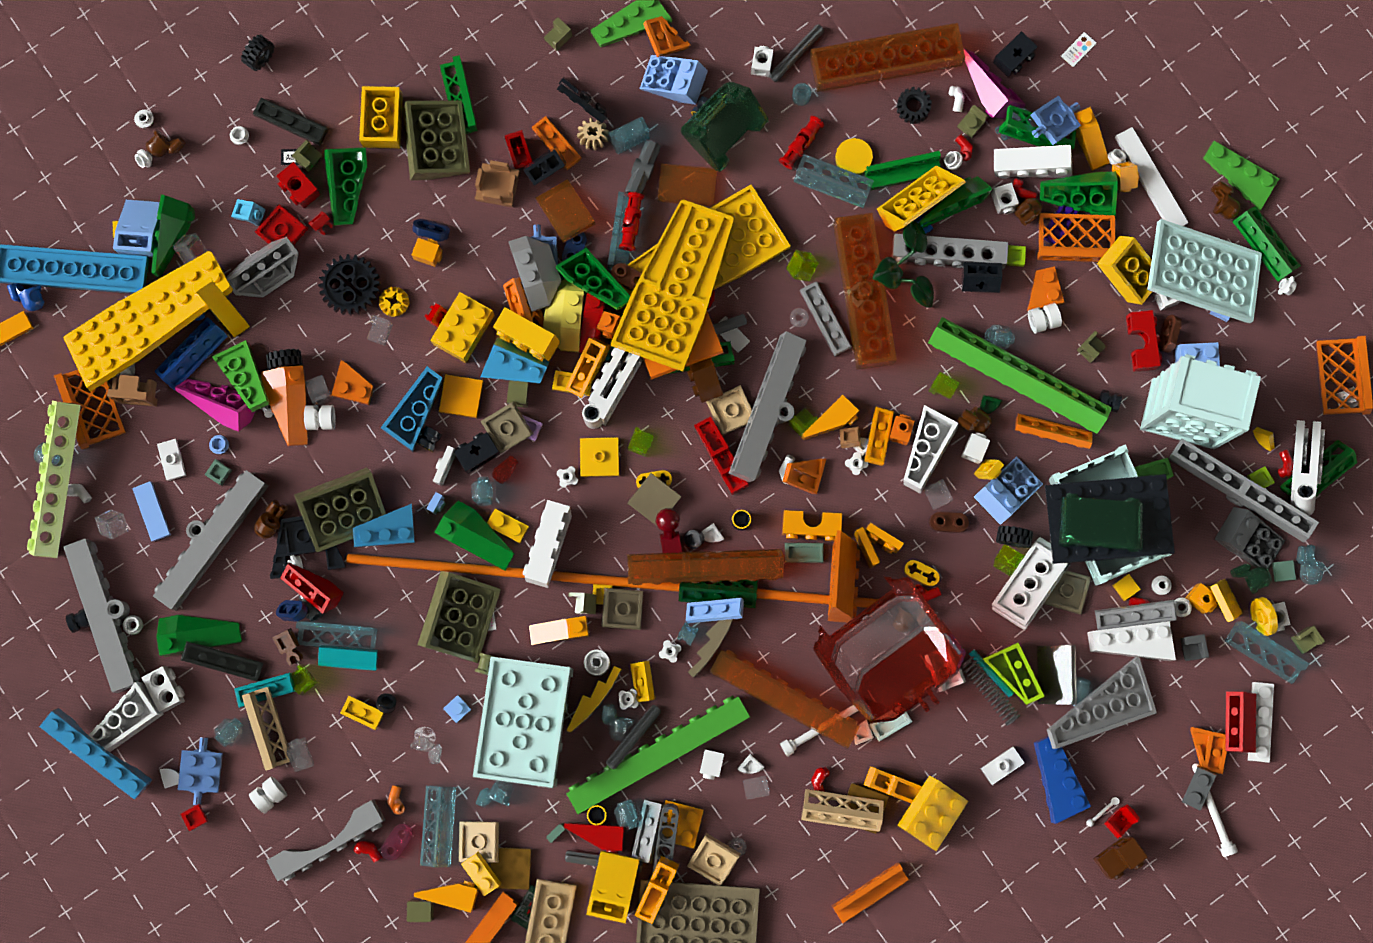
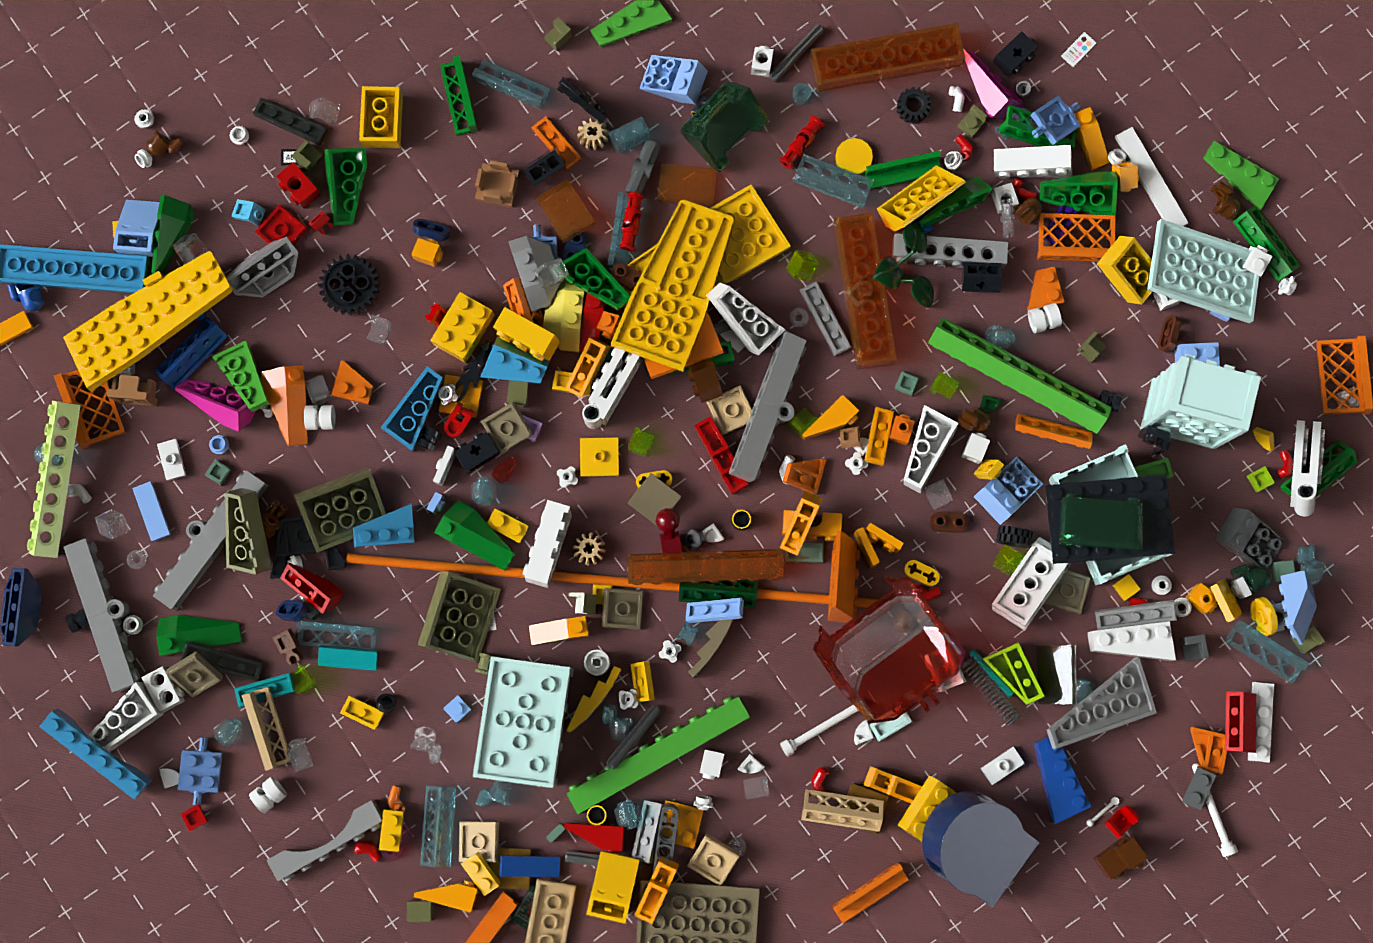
yellow tile [194,277,250,338] -> none
black tyre [241,34,275,71] -> none
black tyre [266,349,303,370] -> none
yellow gear [379,287,409,317] -> none
olive slope [402,101,470,180] -> none
red slope [504,130,532,169] -> none
orange wing [643,16,690,58] -> none
clear orange brick [710,650,860,749] -> none
lime plate [1007,245,1026,267] -> none
red arch [1126,310,1162,372] -> none
light grey hinge [1168,439,1319,542] -> none
none -> dark blue wedge [0,568,42,647]
none -> clear plate [127,550,147,569]
none -> yellow tile [142,271,164,287]
none -> dark tan tile [165,652,223,698]
none -> olive wedge [225,488,272,575]
none -> clear bracket [309,97,341,124]
none -> yellow plate [379,809,404,852]
none -> white plate [438,384,458,406]
none -> red plate [444,402,475,437]
none -> black piece [455,340,492,403]
none -> clear light blue fence [472,59,551,110]
none -> blue tile [500,856,560,877]
none -> clear panel [534,258,569,288]
none -> tan gear [573,533,606,566]
none -> white plate [693,795,713,810]
none -> white wedge [706,283,785,355]
none -> light orange slope [780,491,823,556]
none -> sand green tile [894,371,919,396]
none -> brick [922,791,1039,908]
none -> clear pin [1000,199,1015,238]
none -> light grey hinge [1016,81,1031,98]
none -> black bracket [1138,425,1172,455]
none -> white plate [1231,577,1252,599]
none -> white bracket [1242,245,1273,277]
none -> light blue slope [1279,571,1317,645]

